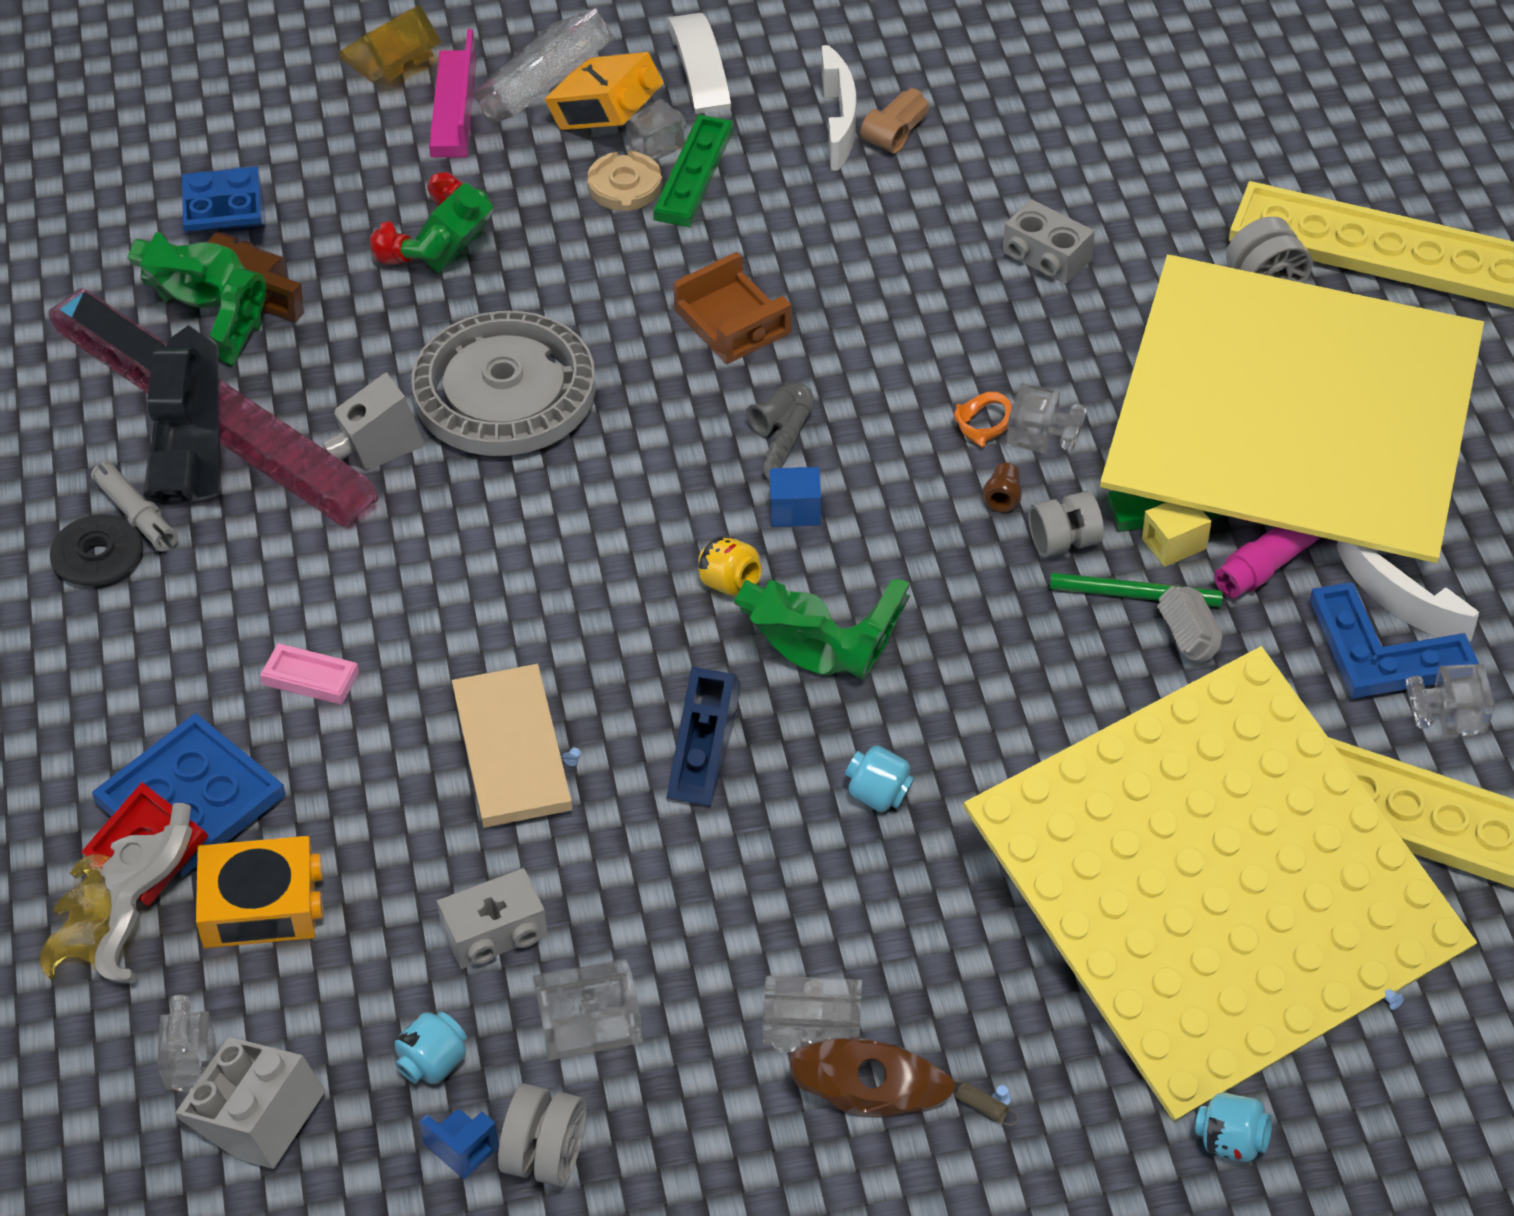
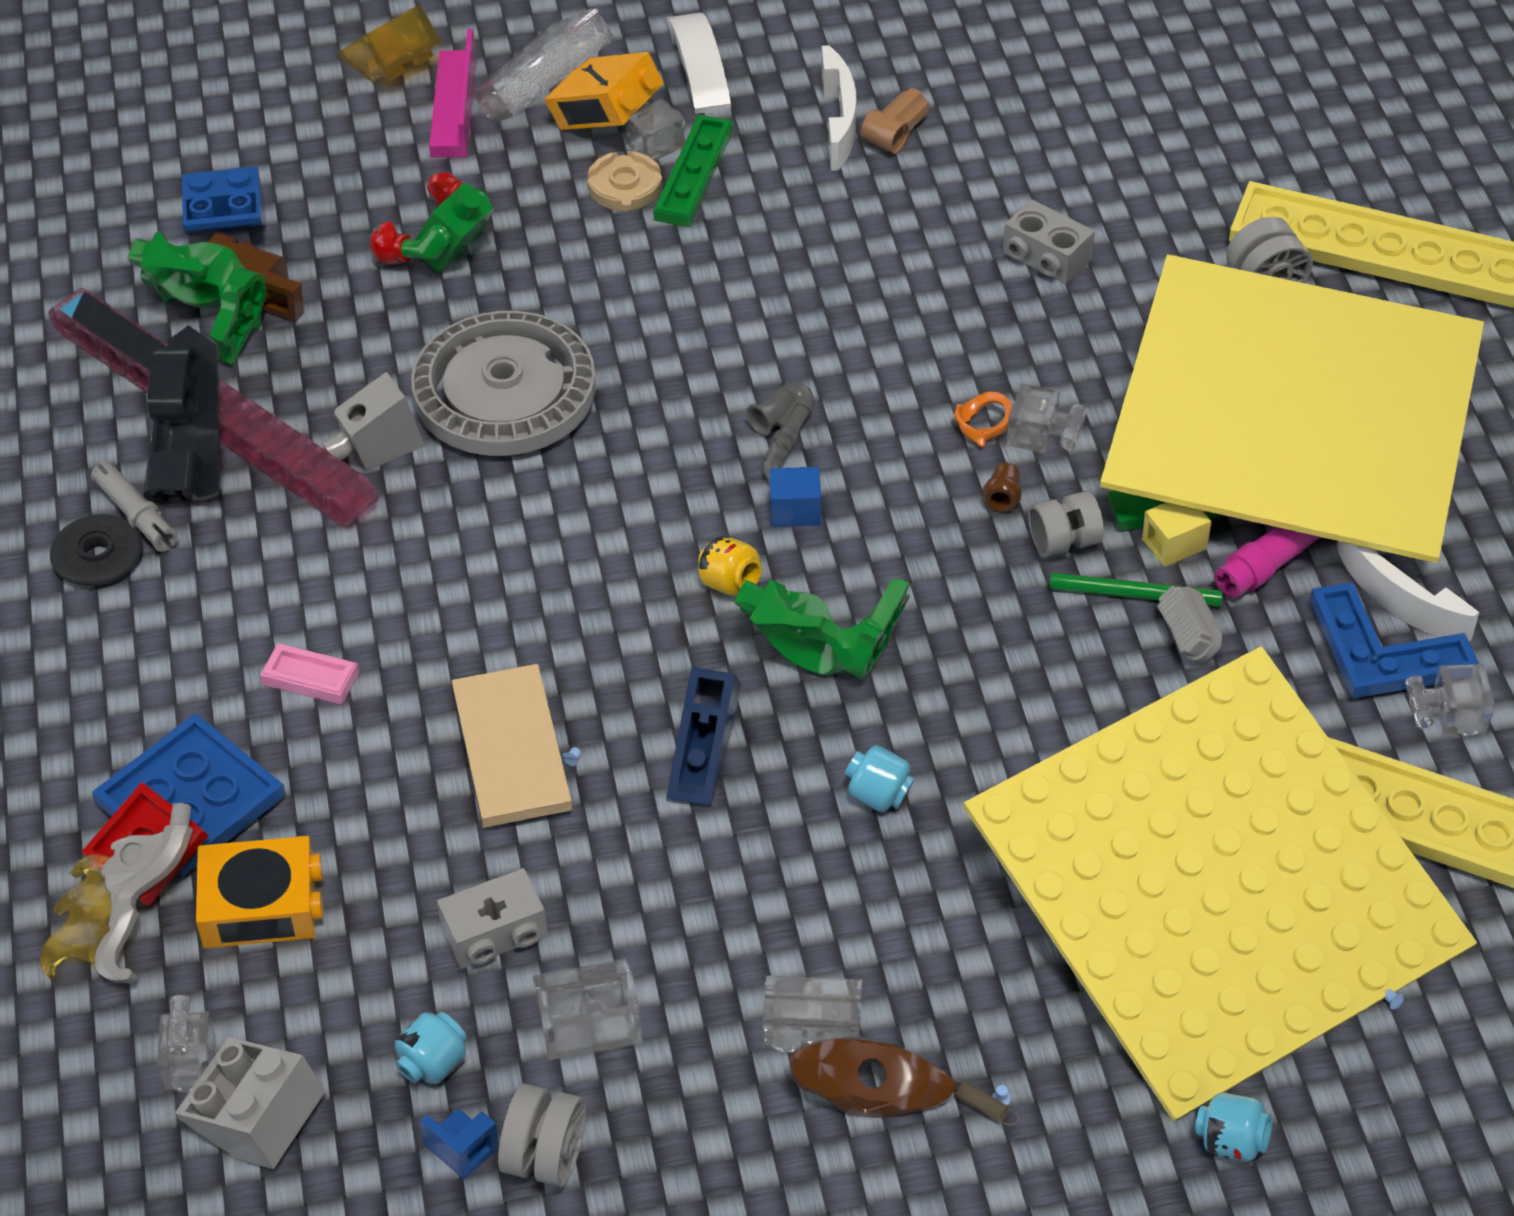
dark orange panel [673,252,792,365] -> none

